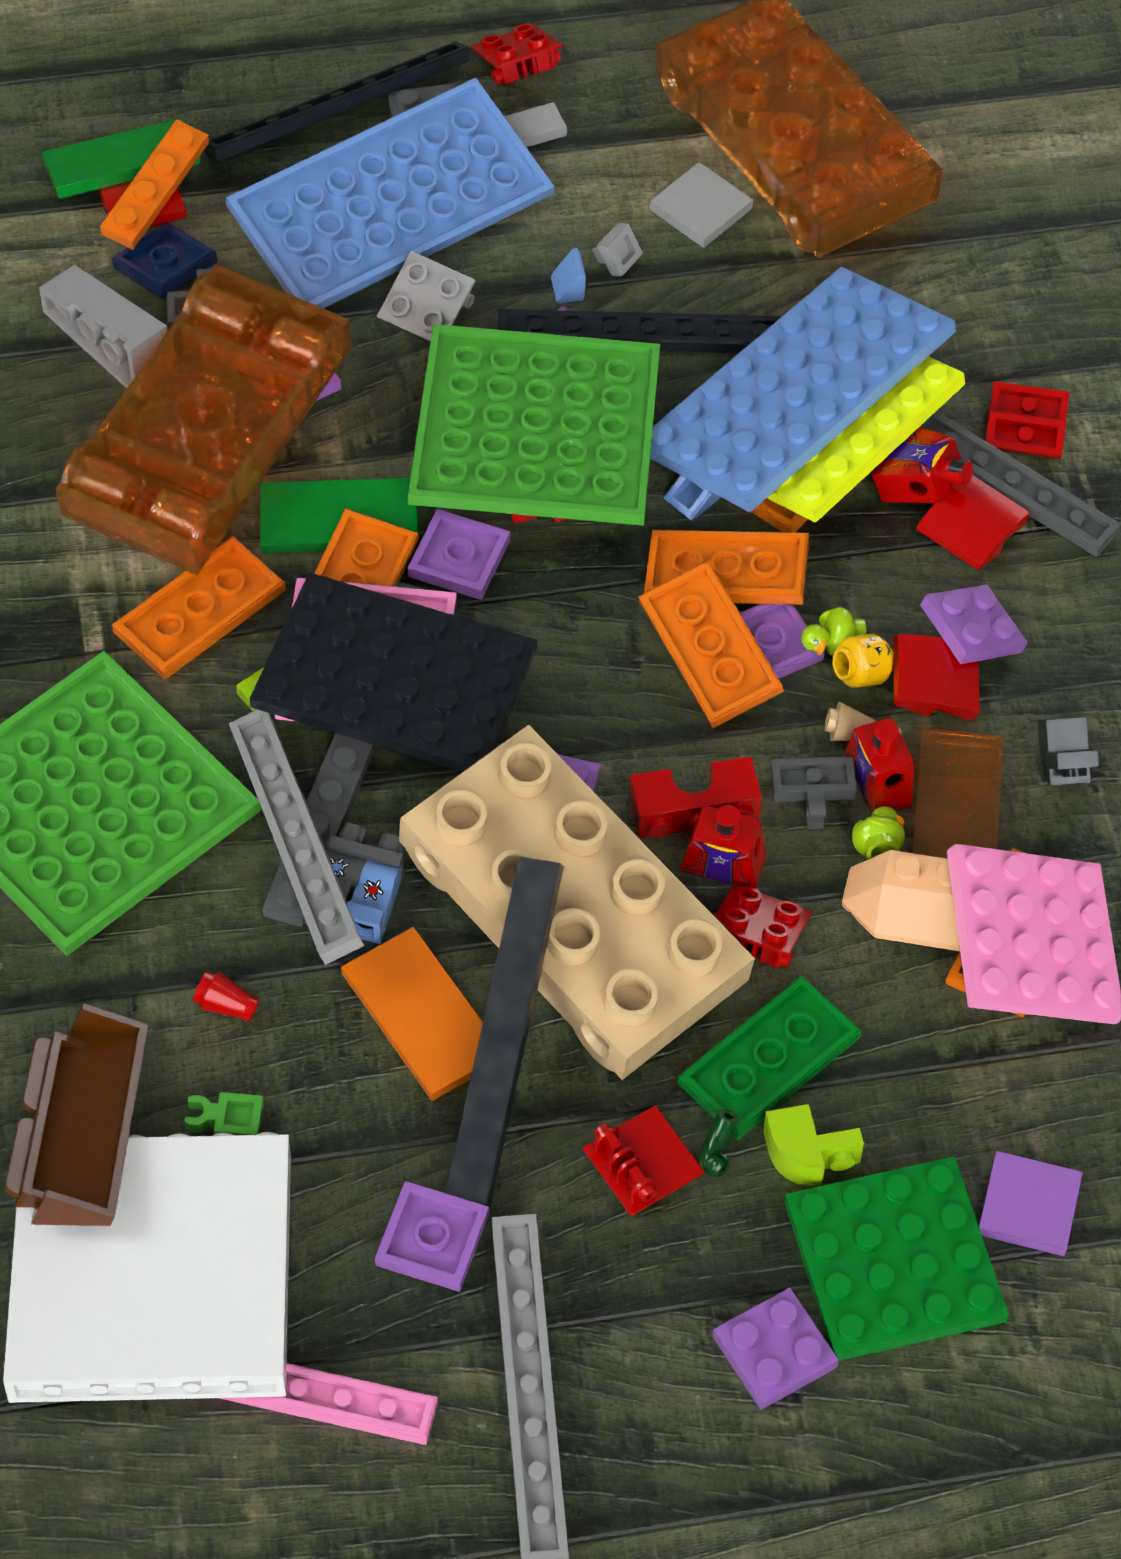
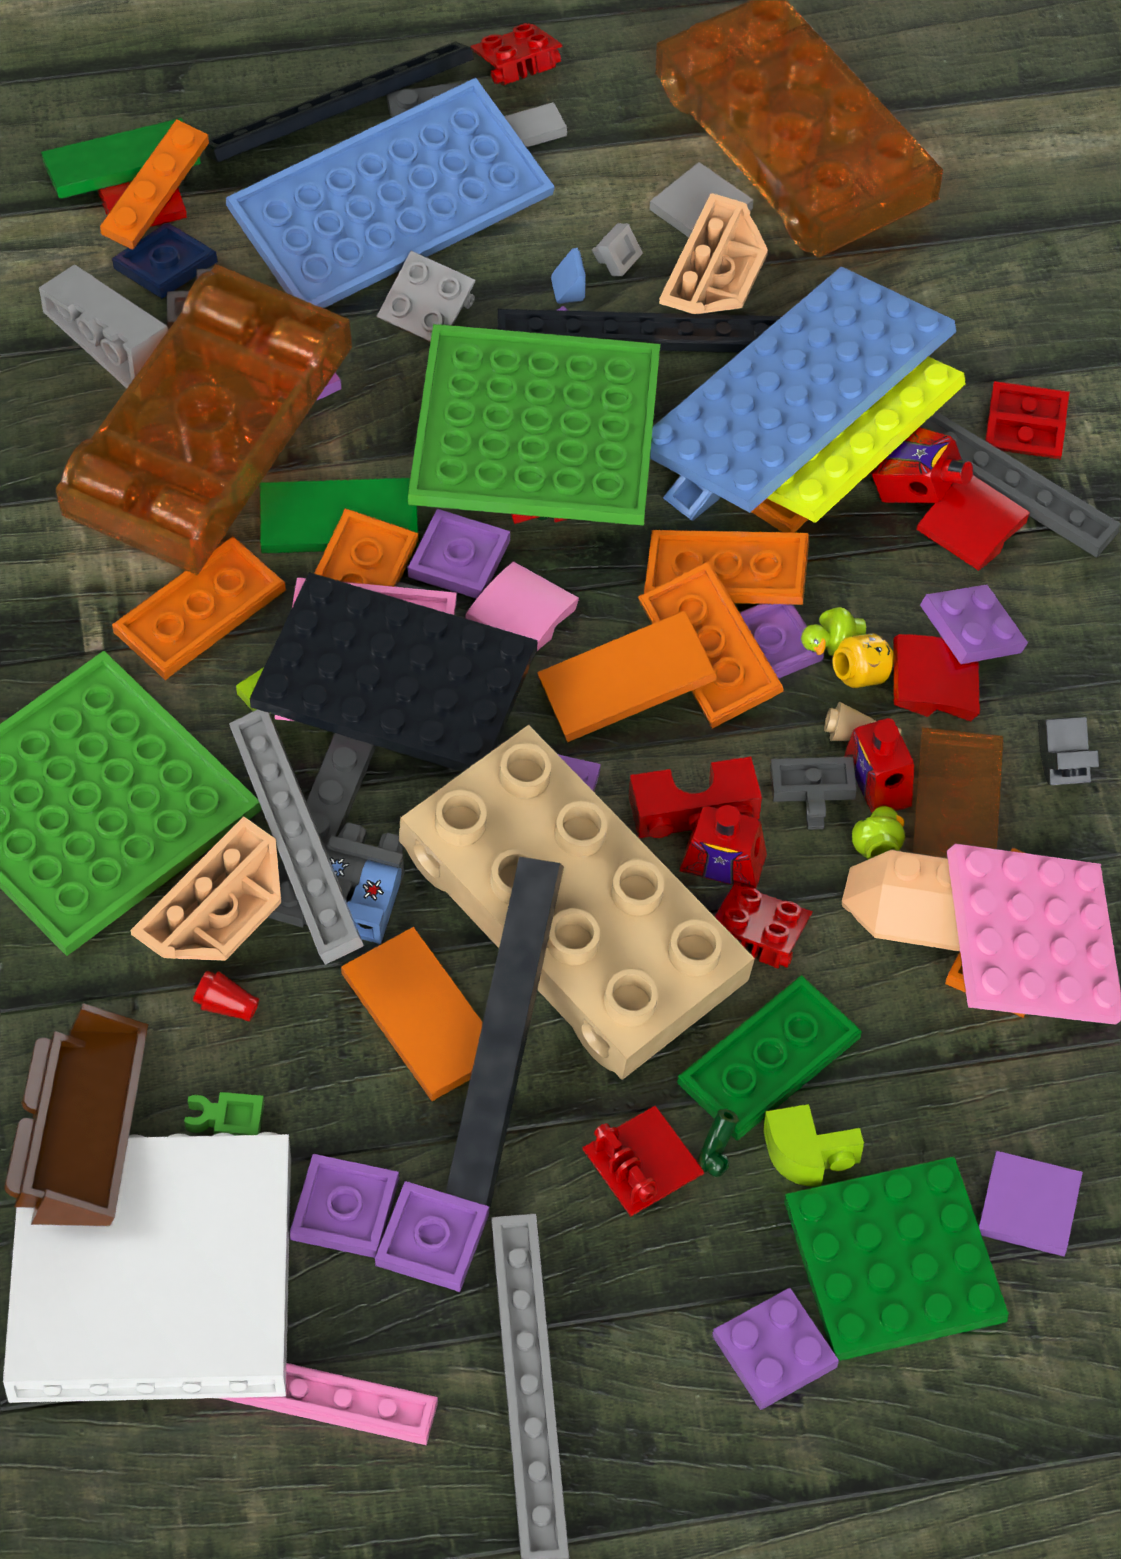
none -> light nougat wedge [130,816,282,961]
none -> medium lavender plate [290,1154,399,1258]
none -> bright pink slope [465,561,579,651]
none -> orange tile [537,610,717,743]
none -> light nougat wedge [659,193,768,314]

